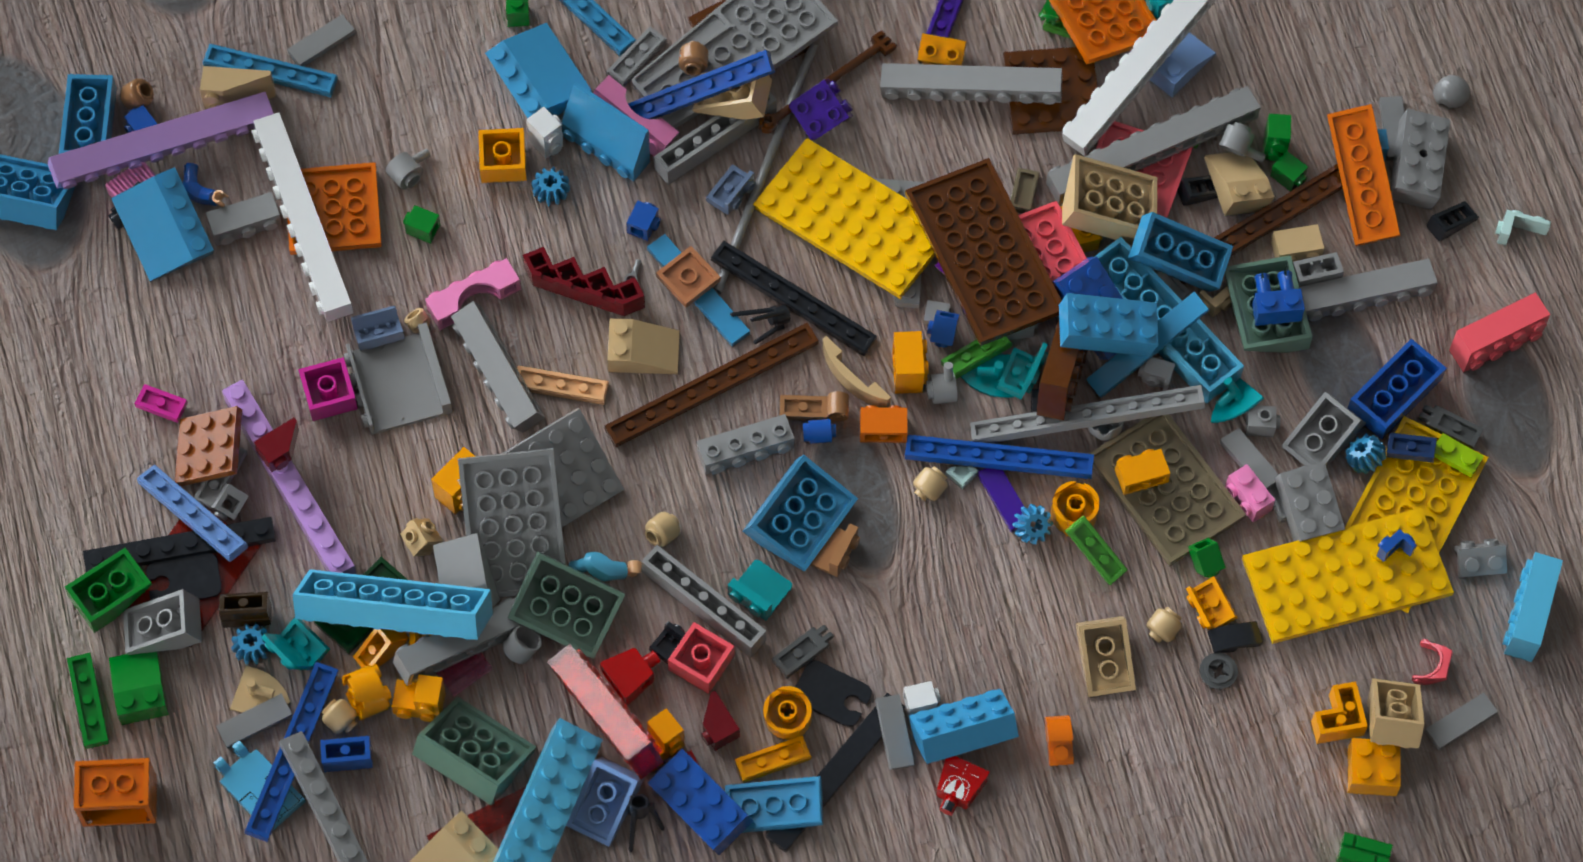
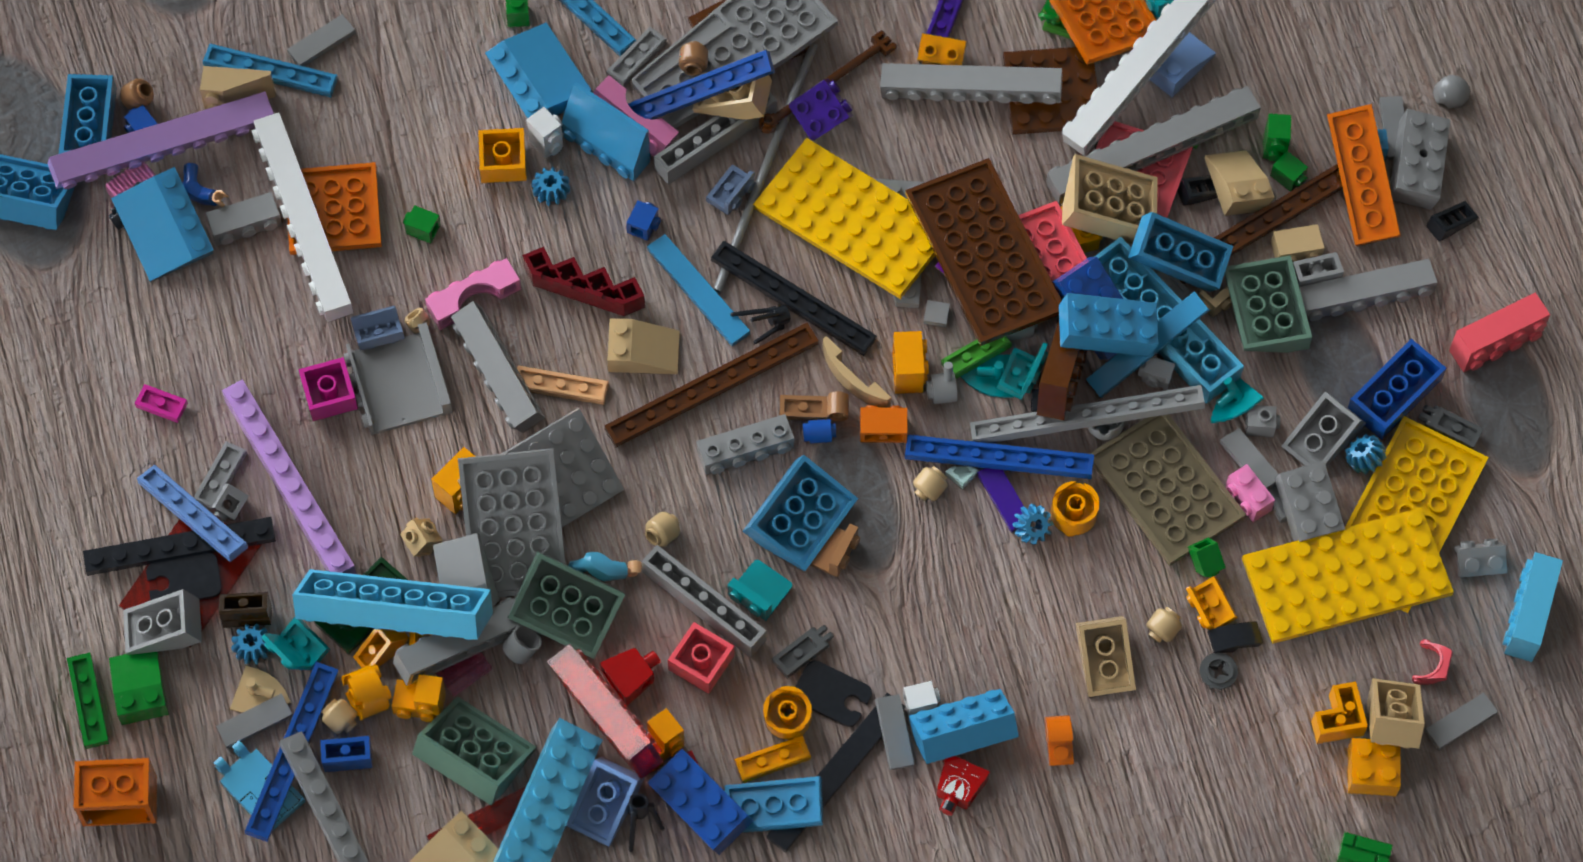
green slope [64,548,152,633] -> none
plate [175,406,242,486] -> none
dark red slope [254,417,299,473] -> none
light grey piece [386,149,431,189] -> none
light grey hand [624,259,641,284] -> none
black bracket [649,621,685,664] -> none
nougat plate [656,246,721,308] -> none
dark red slope [701,690,740,751] -> none
blue brick [927,310,960,348] -> none
dark tan tile [1011,168,1040,213] -> none
bright green tile [1065,516,1128,585] -> none
light orange brick [1115,449,1171,495] -> none
light grey piece [1219,122,1265,162] -> none
blue brick [1252,270,1305,326] -> none
blue bracket [1377,529,1417,562] -> none
dark blue plate [1387,433,1437,463] -> none
lime plate [1435,433,1484,478] -> none
light aqua bracket [1495,210,1551,245] -> none

